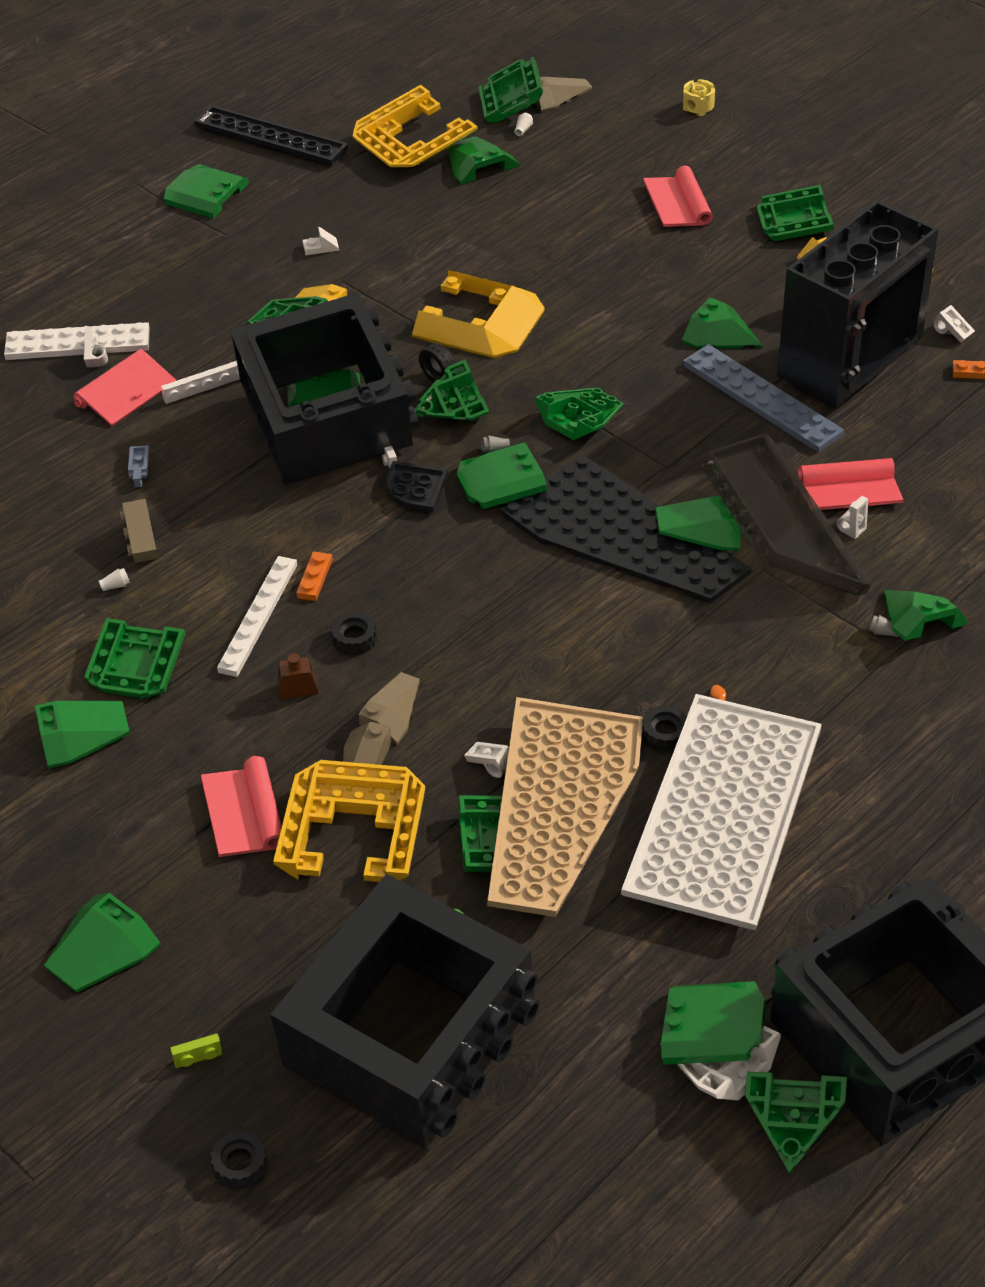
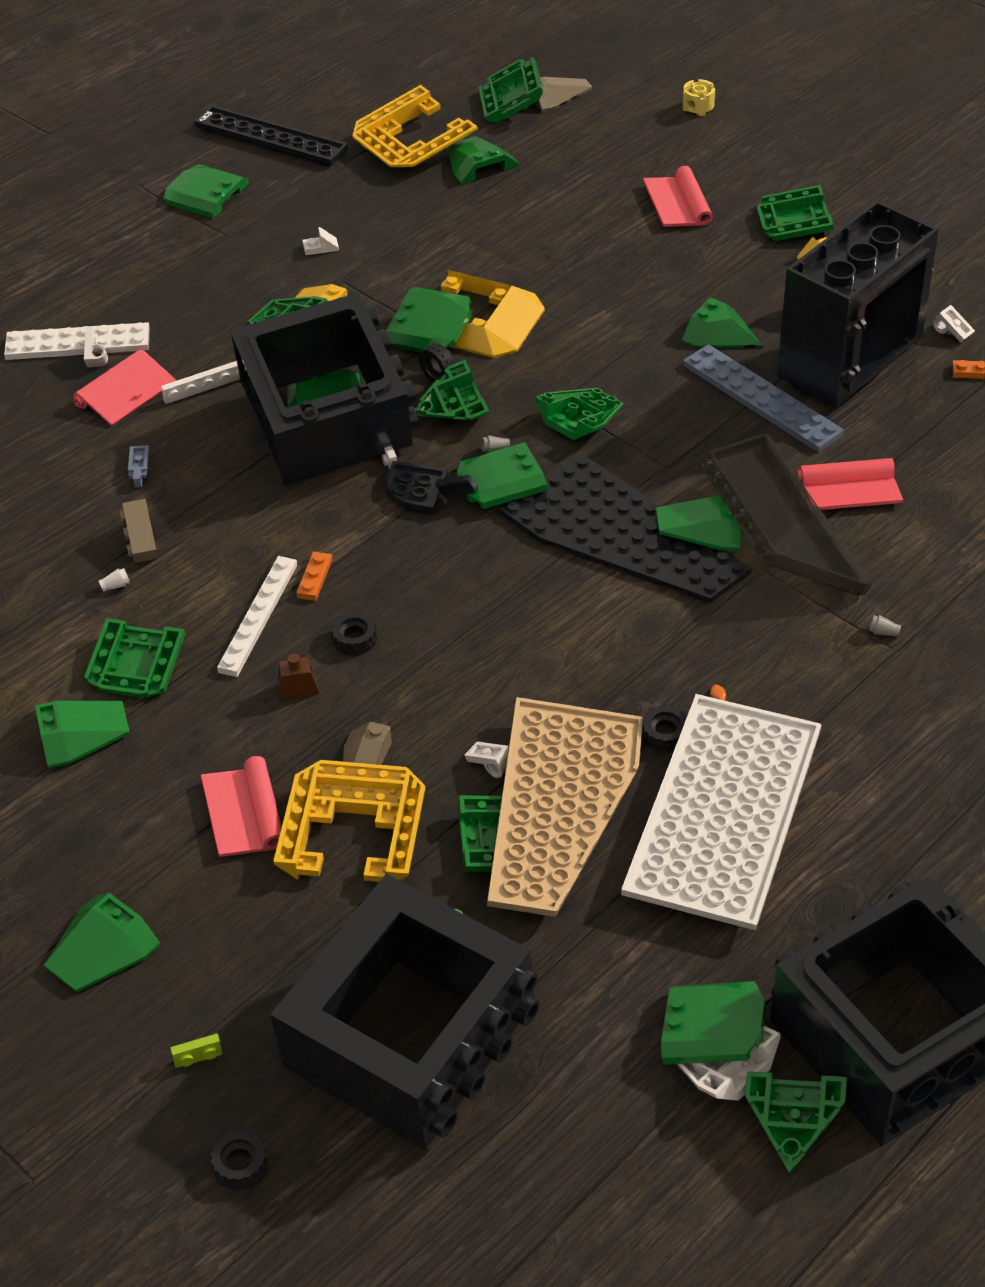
dark tan wedge [359,672,420,745] -> none
white cone [514,113,533,136] -> none
white plate [837,496,868,539] -> none
green wedge [883,590,968,641] -> none
none -> green wedge [386,287,471,352]
none -> black plate [435,475,478,497]

